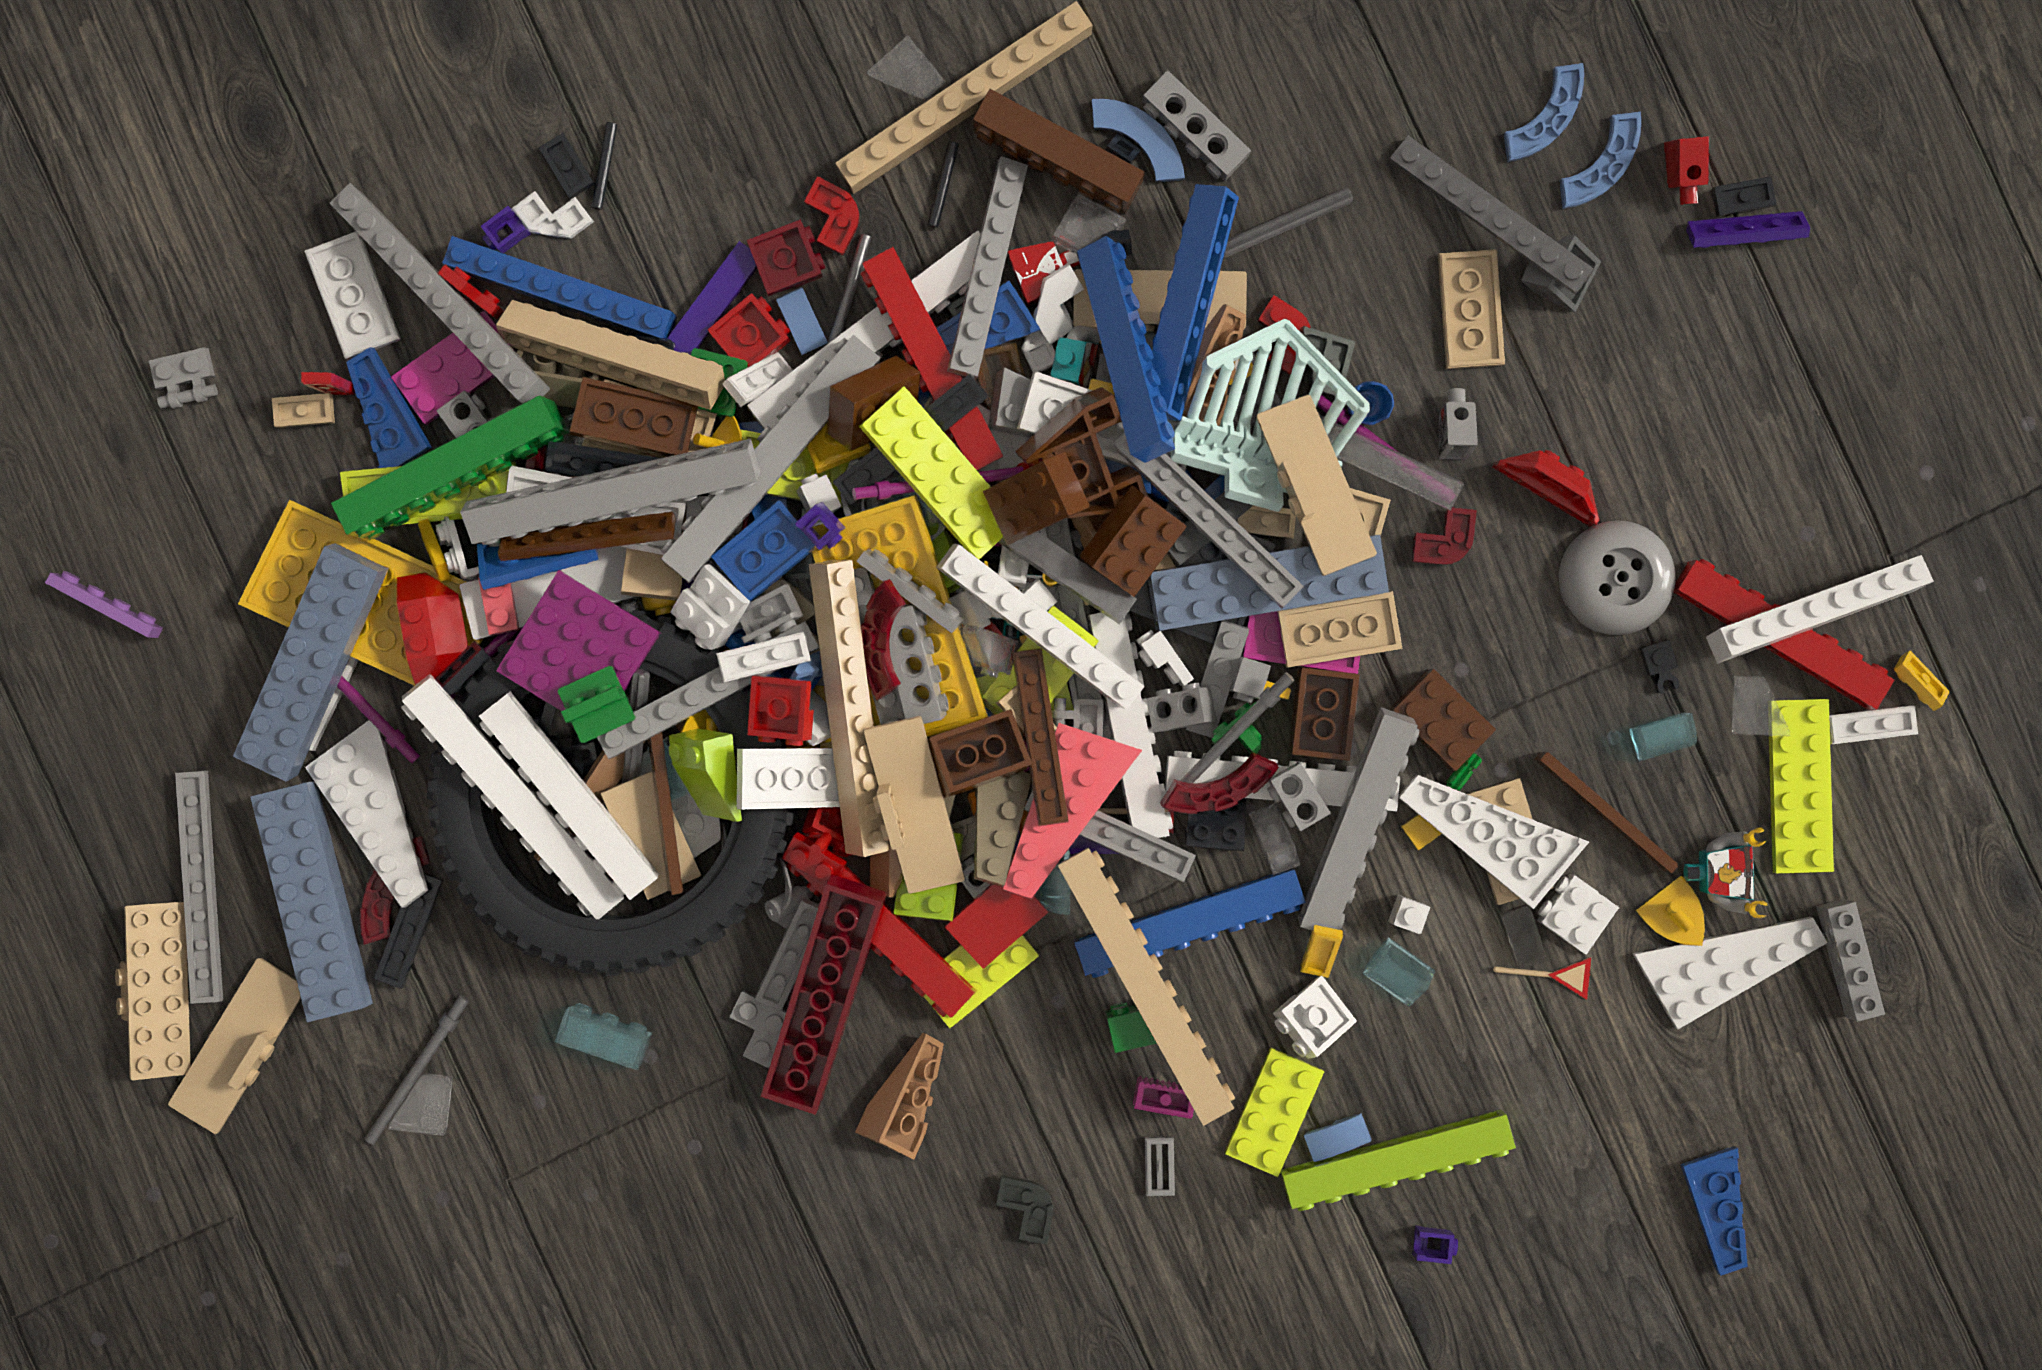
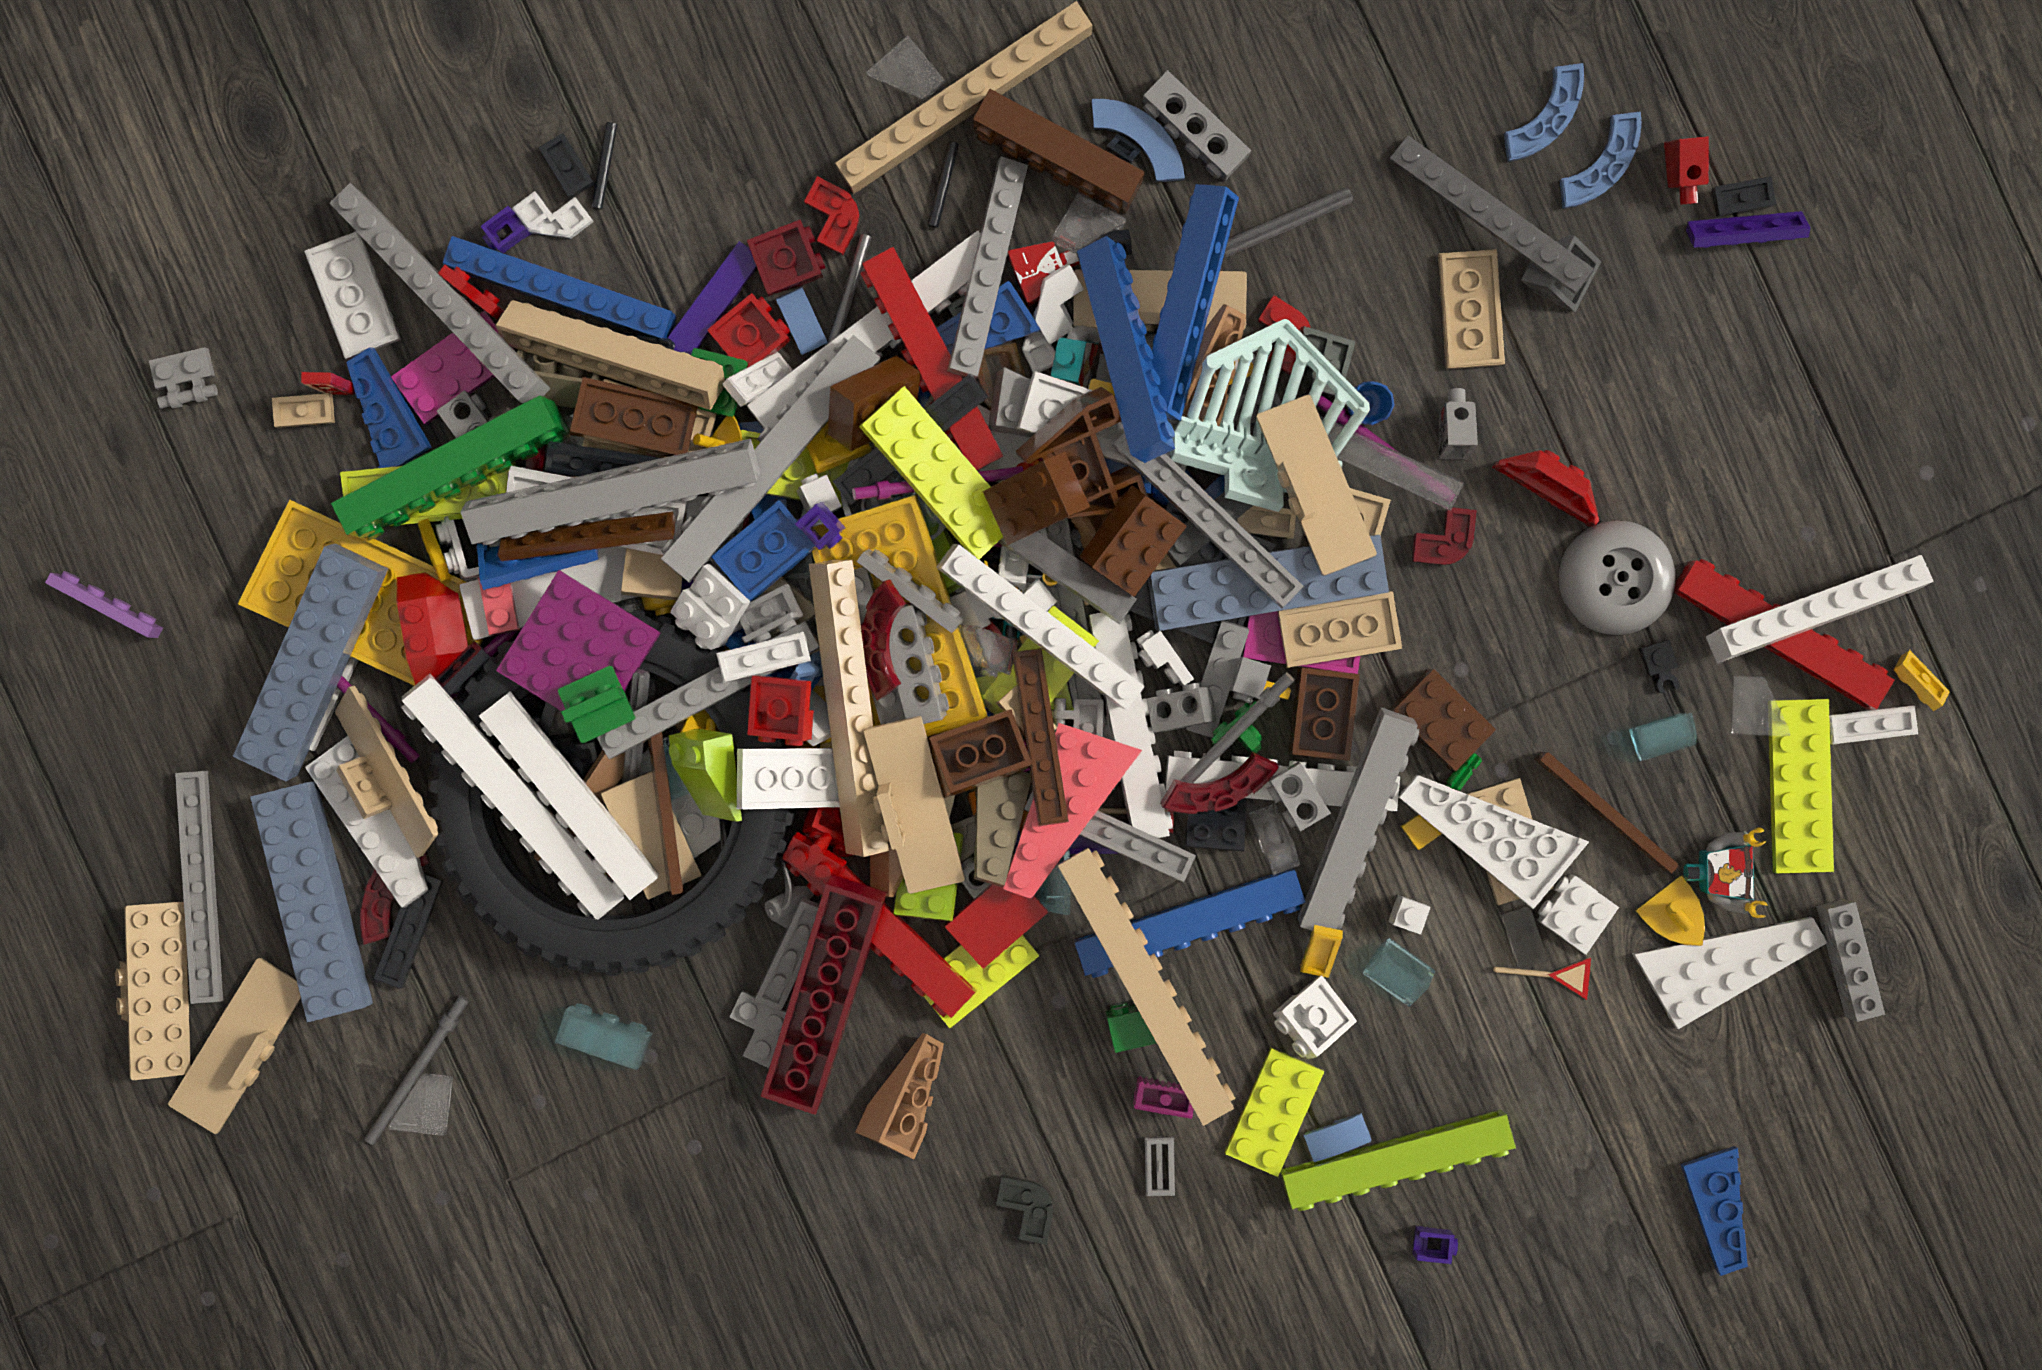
none -> tan bracket [335,686,438,858]

